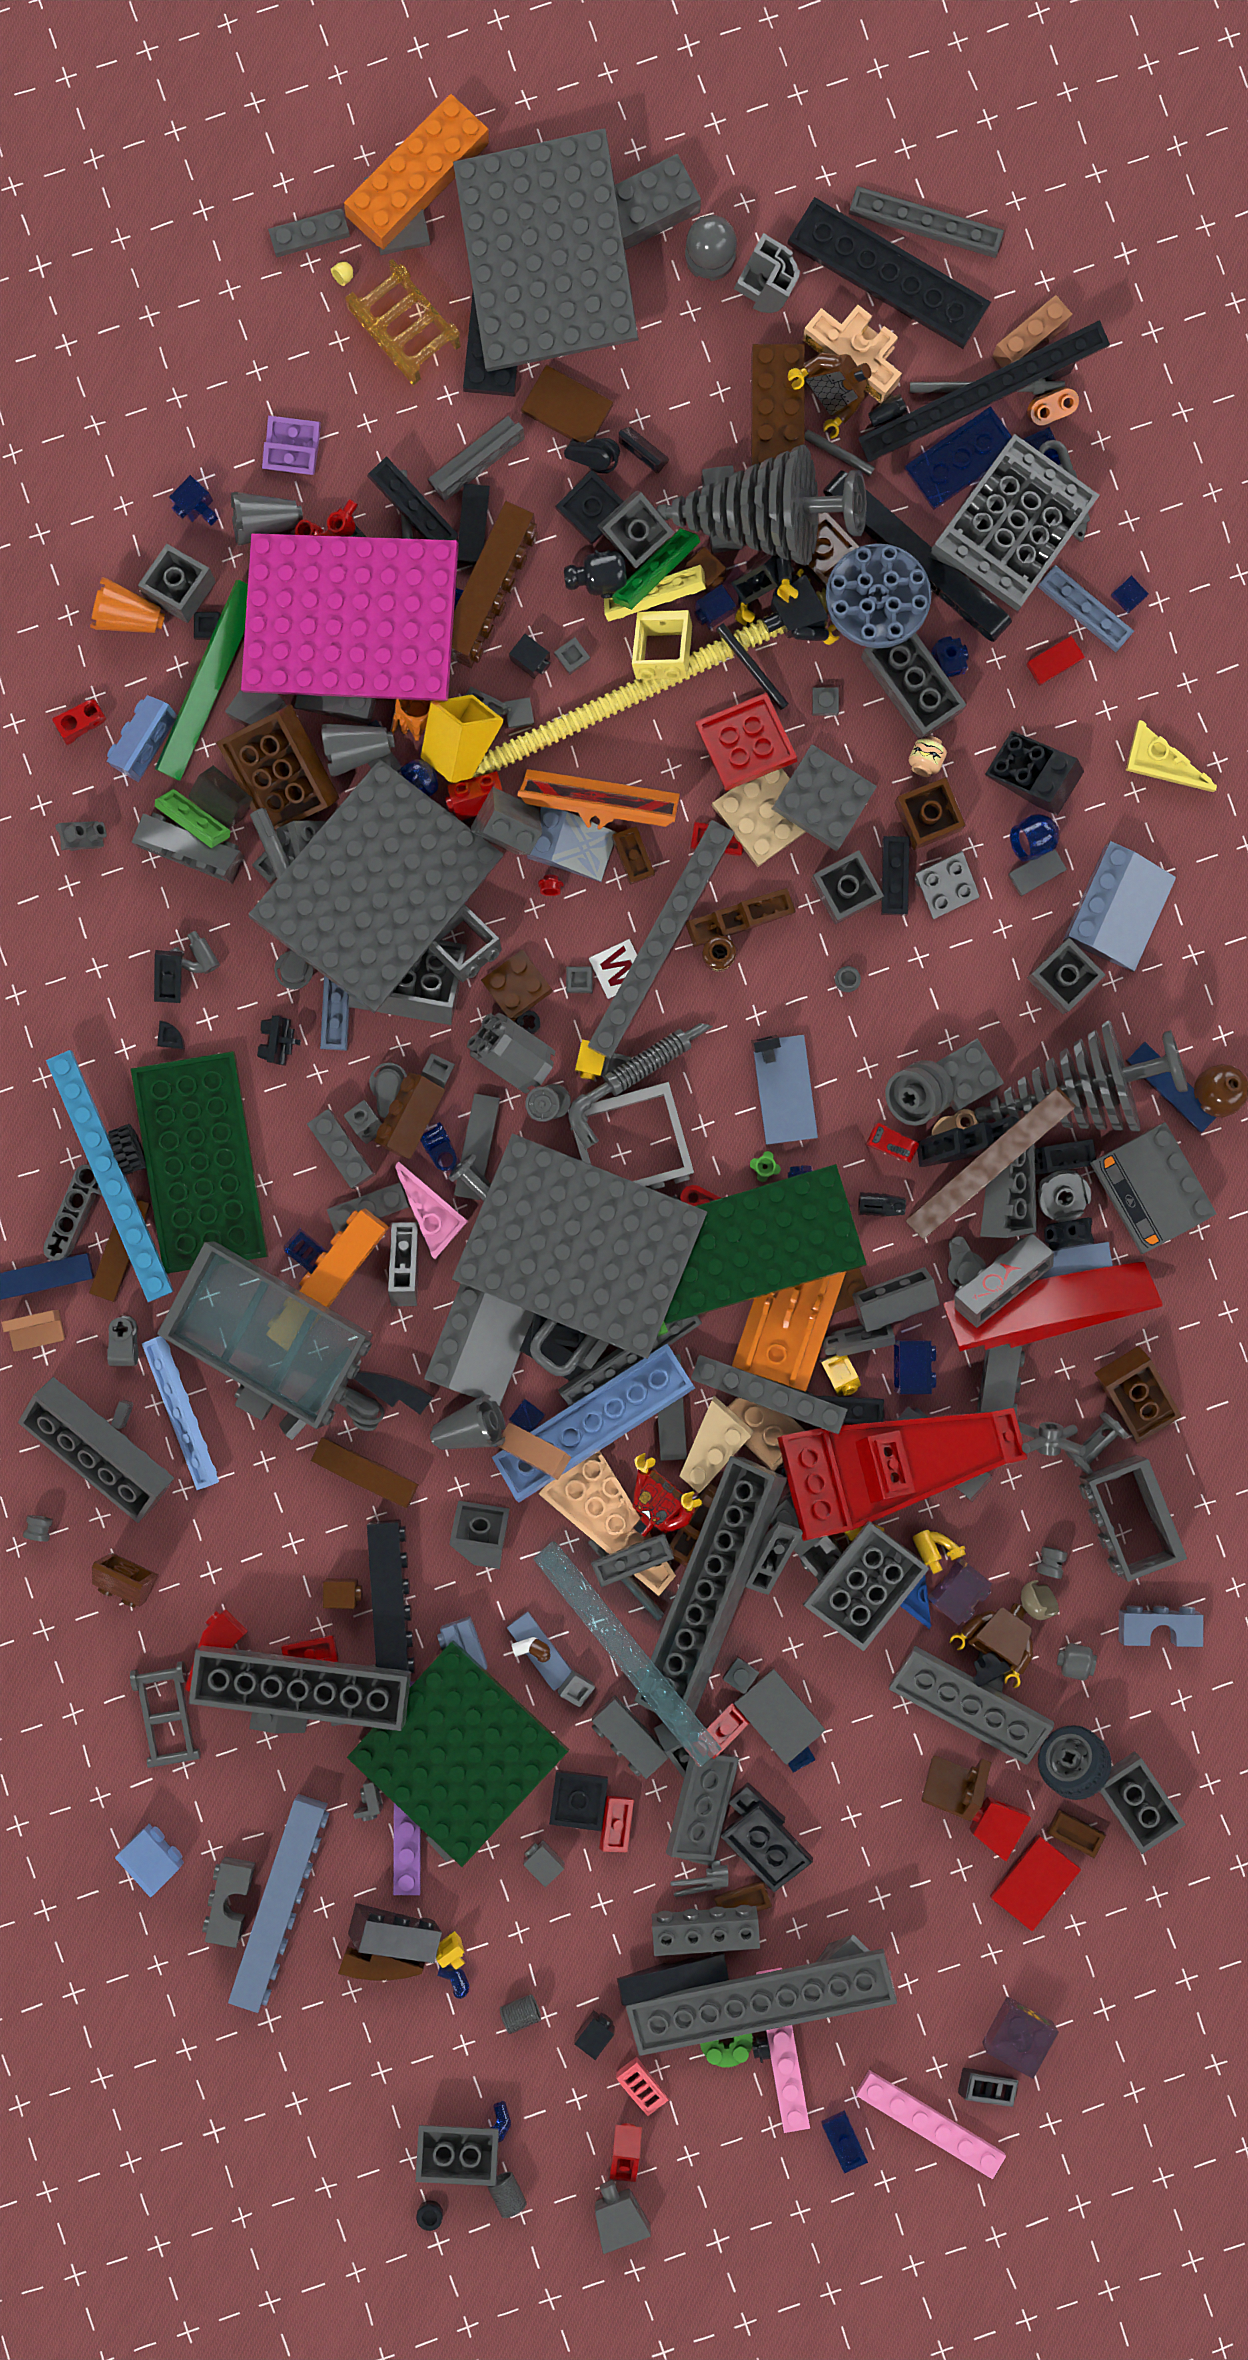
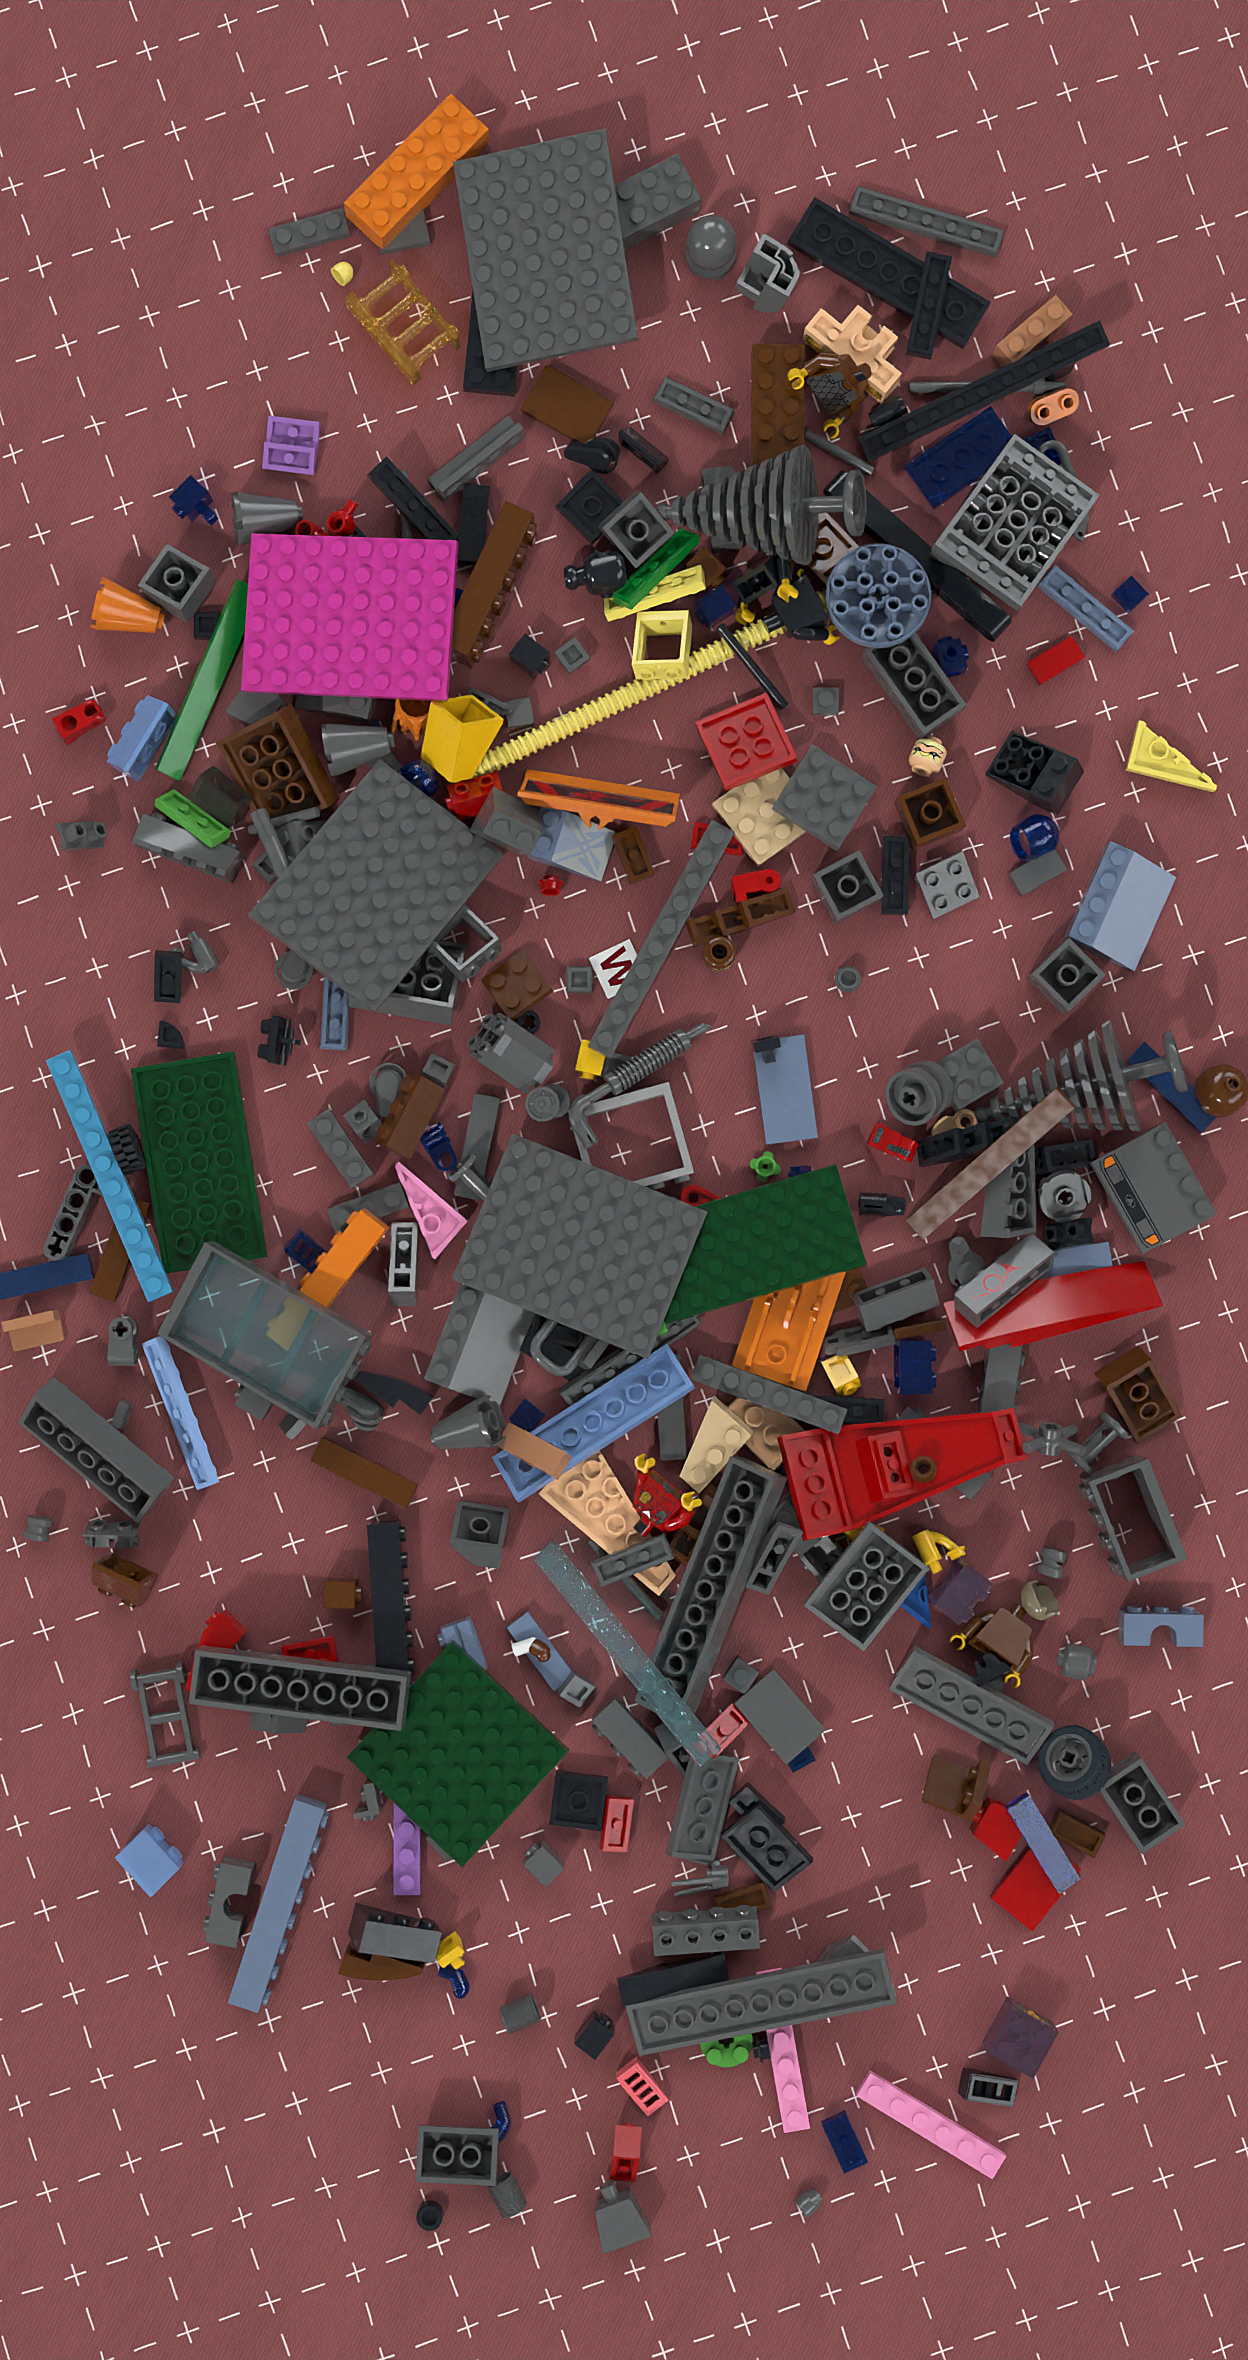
none -> dark grey hinge [83,1520,141,1548]
none -> dark grey bar [248,807,320,835]
none -> dark grey tile [653,377,734,435]
none -> red leg [730,869,781,905]
none -> dark grey hose [794,2189,823,2219]
none -> reddish brown tile [892,1319,947,1340]
none -> black tile [905,251,952,360]
none -> reddish brown plate [910,1456,937,1483]
none -> clear blue tile [1004,1792,1080,1894]

